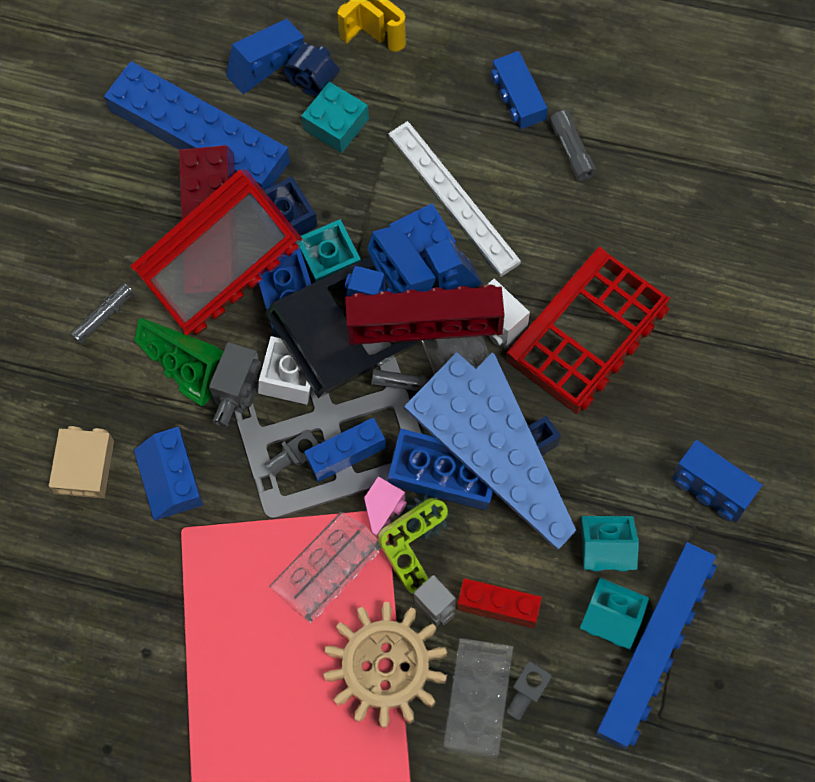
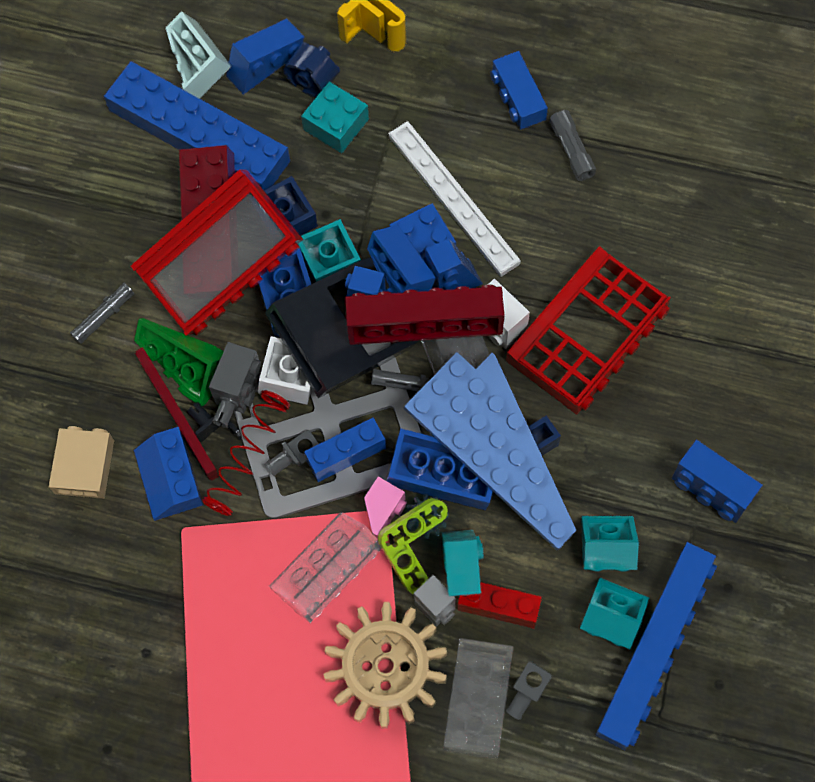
none -> dark red tile [135,347,219,481]
none -> light aqua wedge [166,11,231,99]
none -> black bracket [187,402,242,443]
none -> red piece [202,390,290,516]
none -> teal wedge [442,530,483,596]

